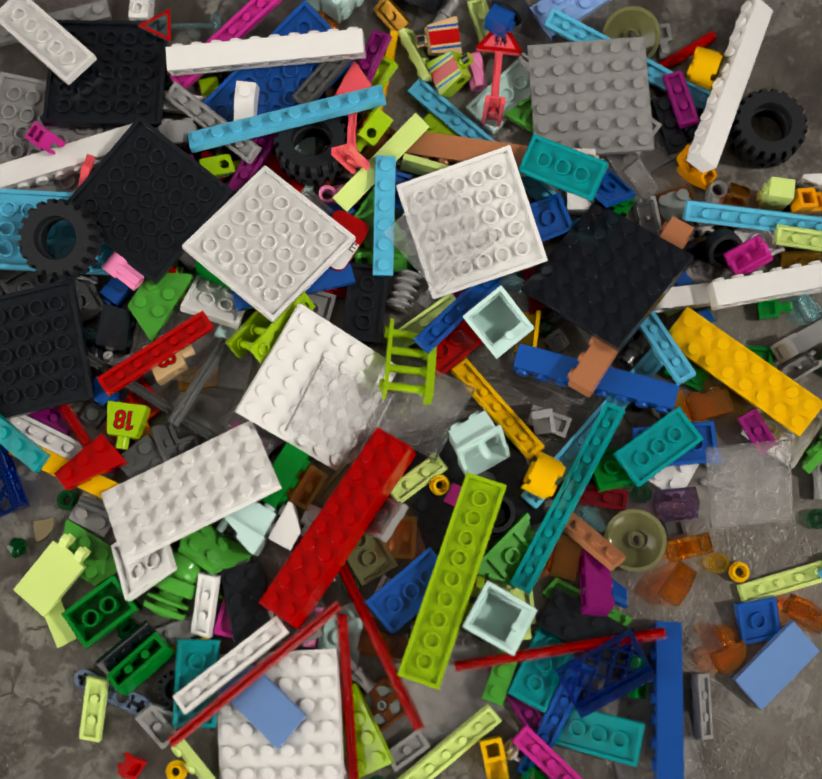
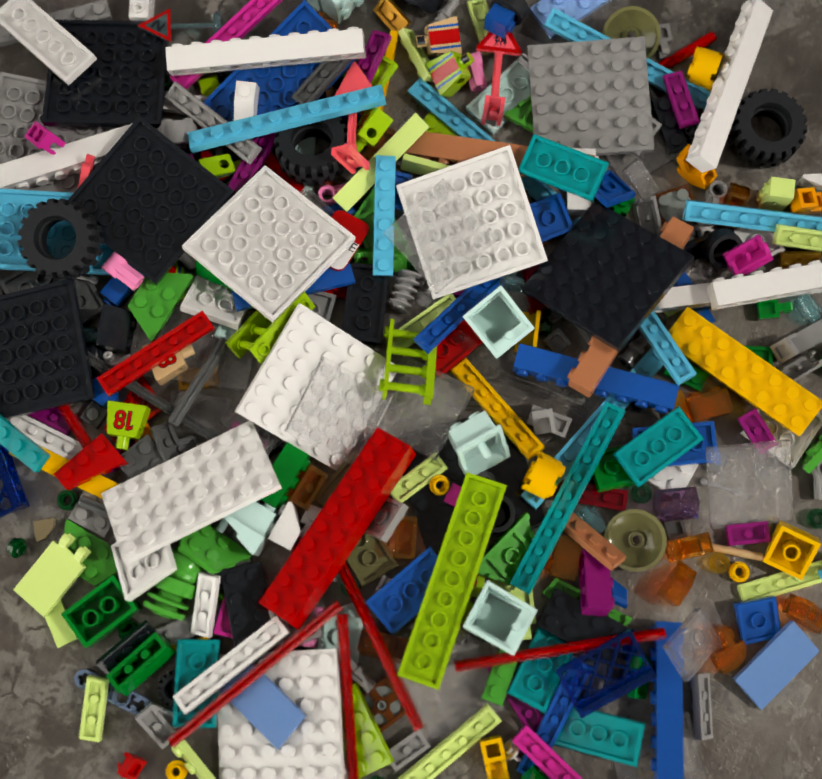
none -> clear tile [663,608,722,681]
none -> tan bar [700,541,763,561]
none -> magenta plate [725,521,771,546]
none -> yellow slope [763,520,821,580]

